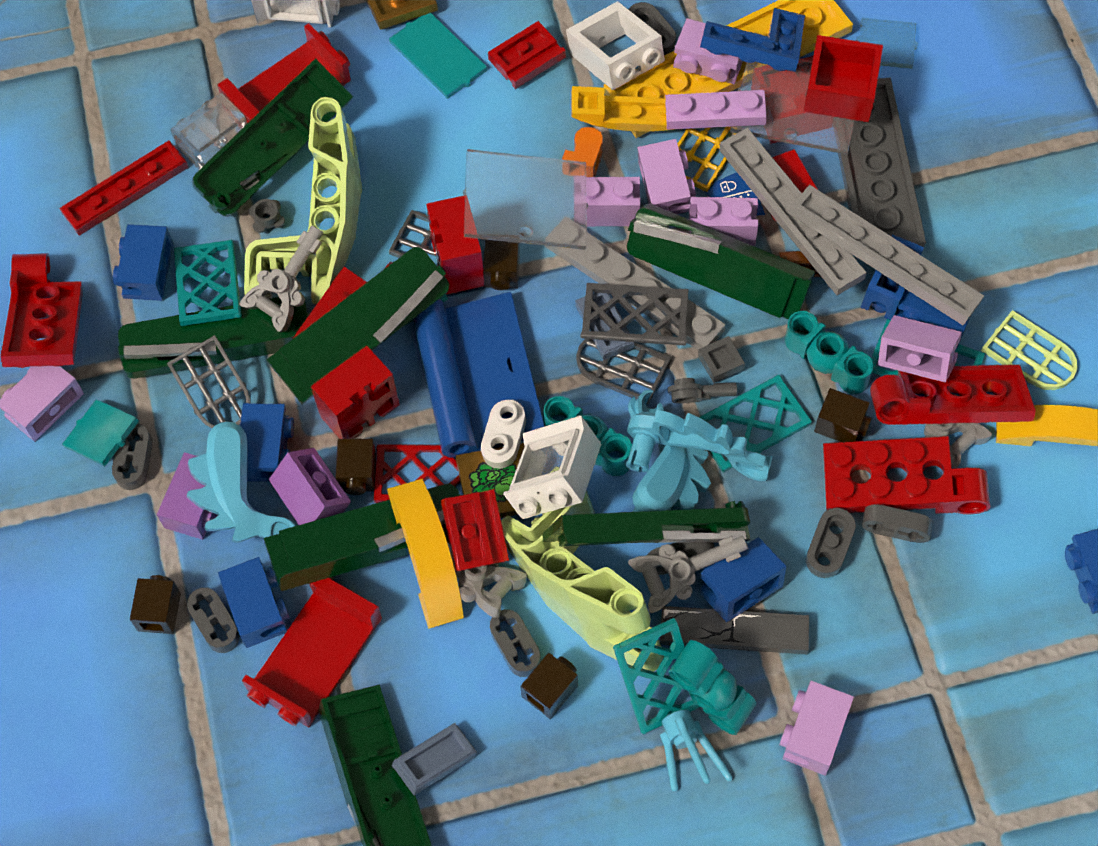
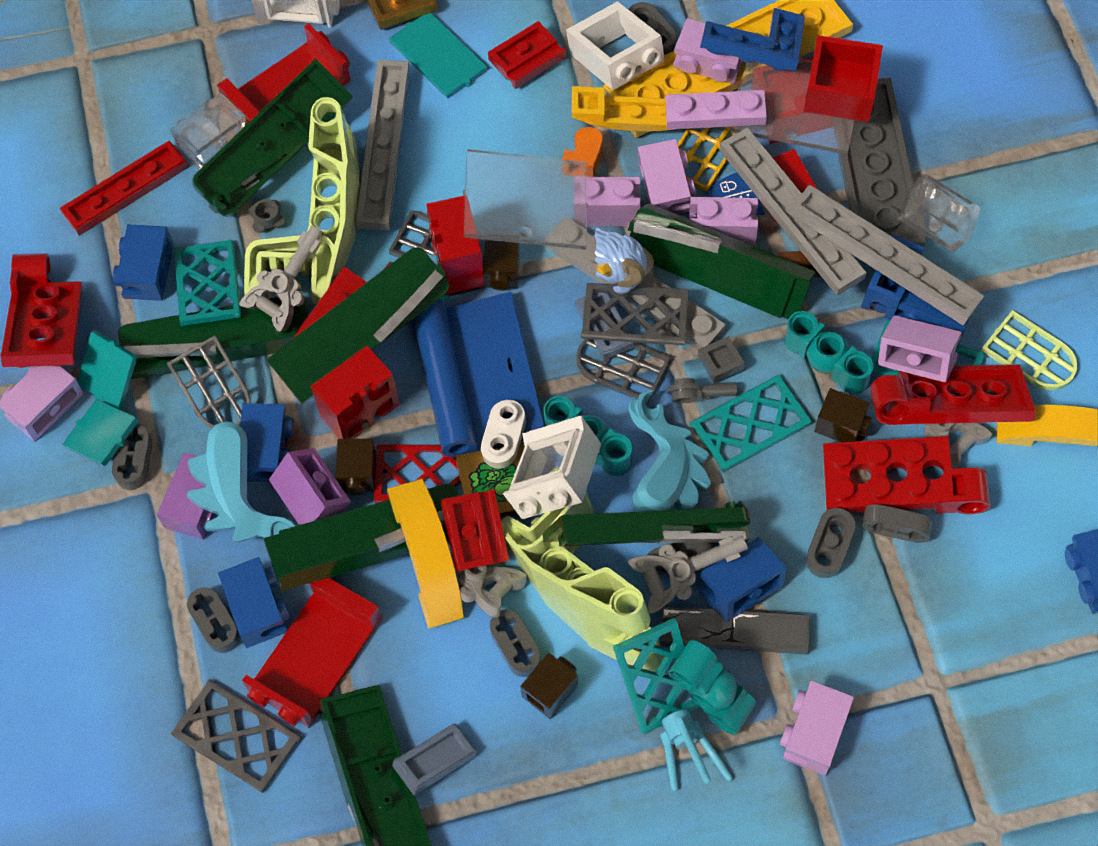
dark brown brick [130,575,181,634] -> none
medium azure animal [626,410,773,481] -> none
clear light blue piece [856,18,918,69] -> none
none -> teal piece [77,330,138,410]
none -> flat silver window [171,679,302,793]
none -> light grey plate [356,60,410,231]
none -> light blue hair [594,227,654,294]
none -> clear brick [898,173,981,253]

